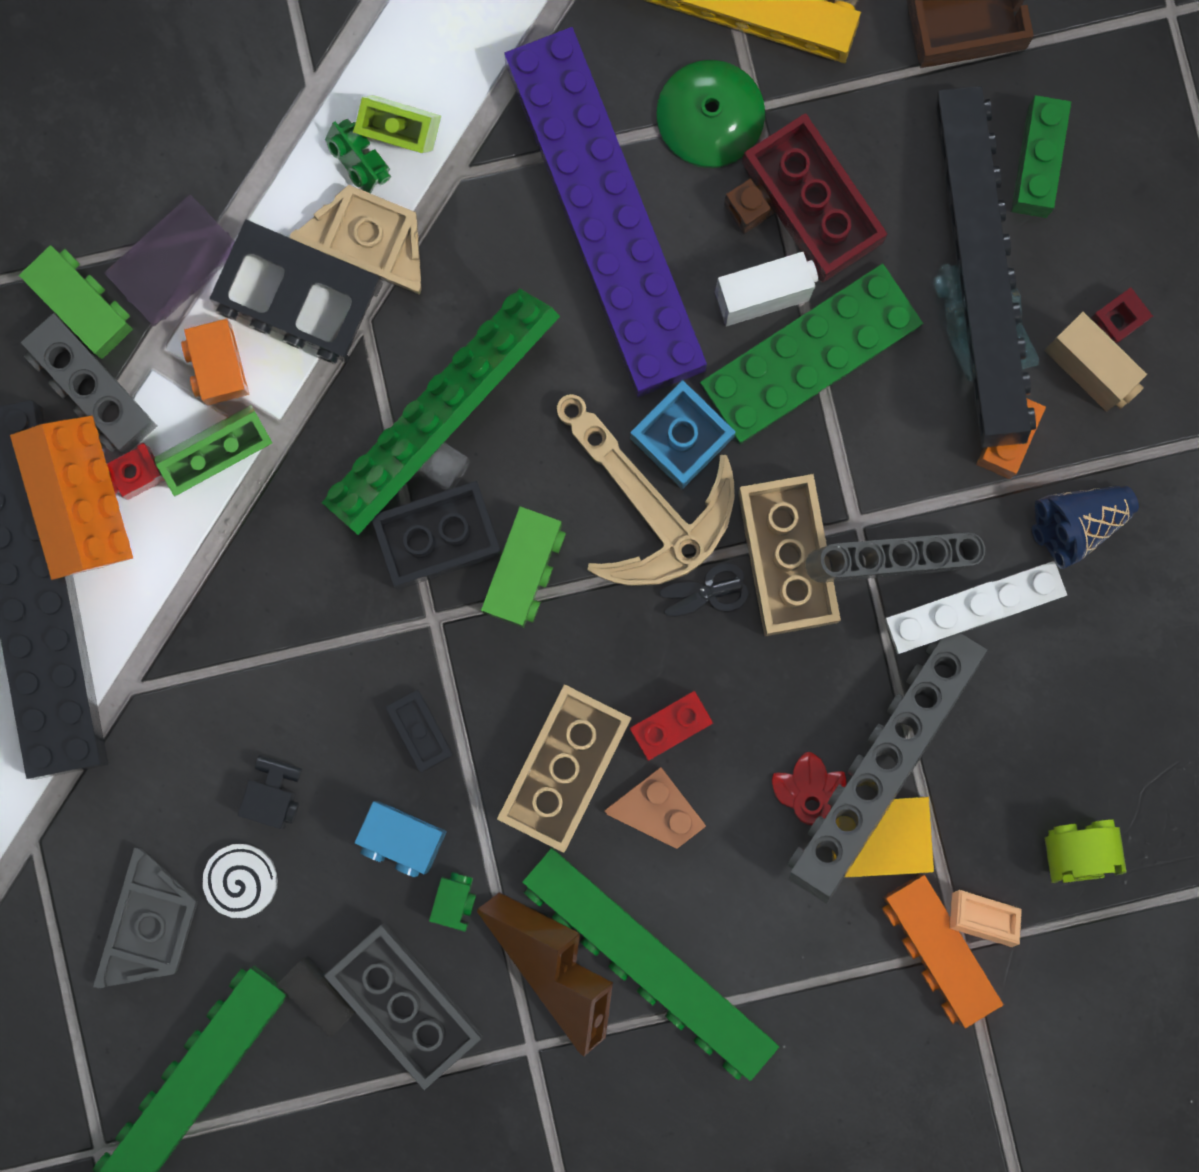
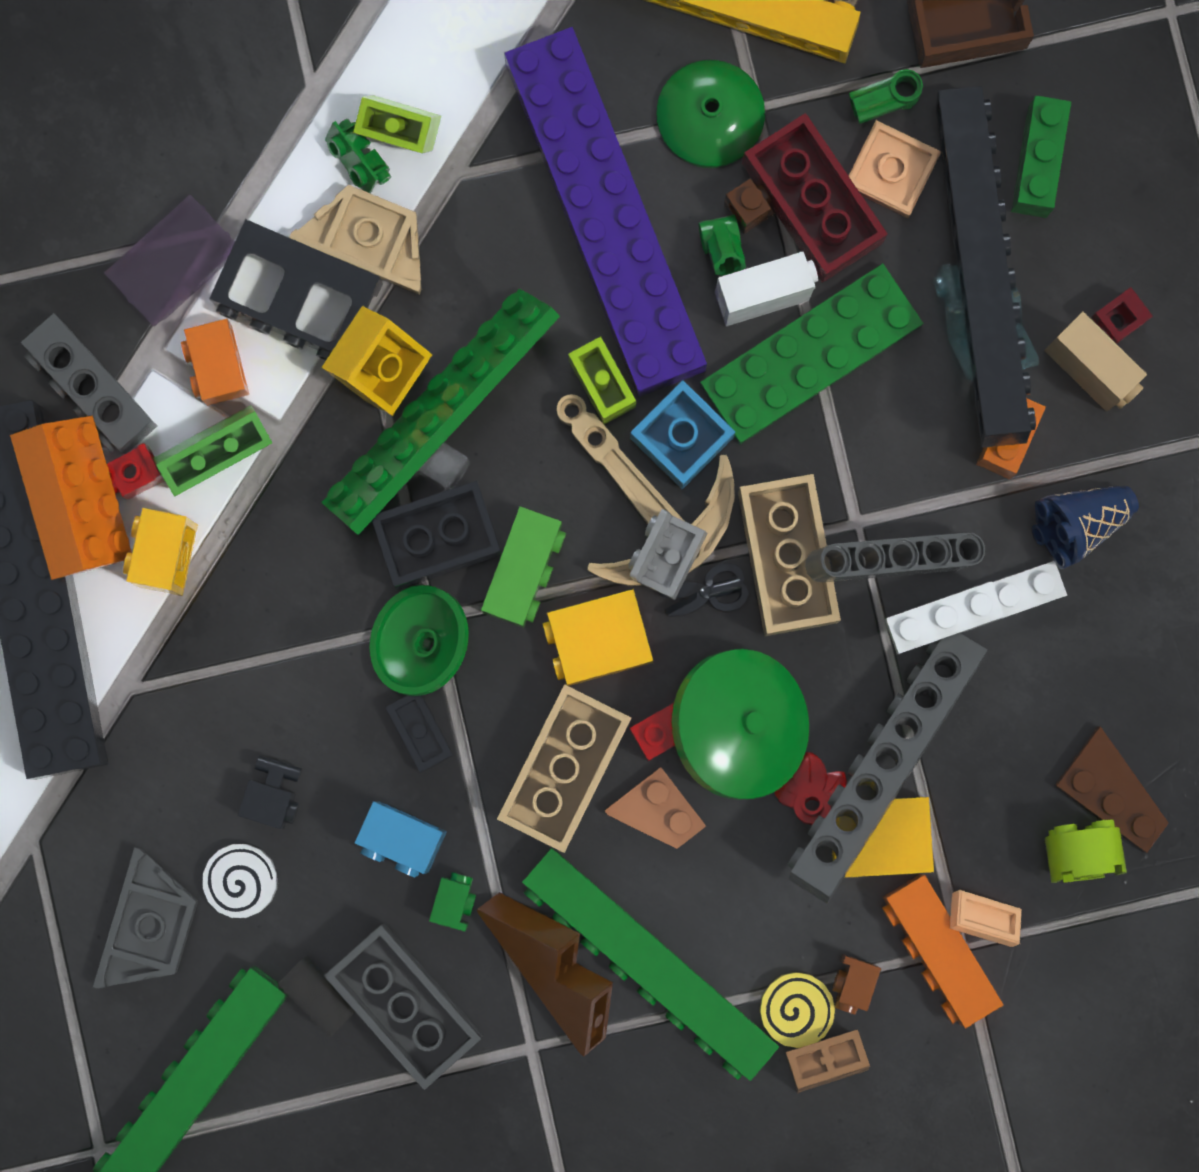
bright green brick [19,245,133,359] -> none
none -> yellow brick [123,508,198,596]
none -> yellow brick [321,306,433,416]
none -> green dish [370,585,469,696]
none -> yellow brick [542,589,653,686]
none -> lime brick [568,336,636,425]
none -> light grey bracket [629,509,708,600]
none -> green dish [672,649,809,800]
none -> green piece [698,215,746,276]
none -> light yellow tile [760,972,835,1048]
none -> medium nougat hinge [786,1030,870,1093]
none -> dark orange brick [832,954,881,1015]
none -> green piece [848,69,923,124]
none -> light nougat tile [849,120,942,219]
none -> reddish brown wing [1055,726,1169,853]

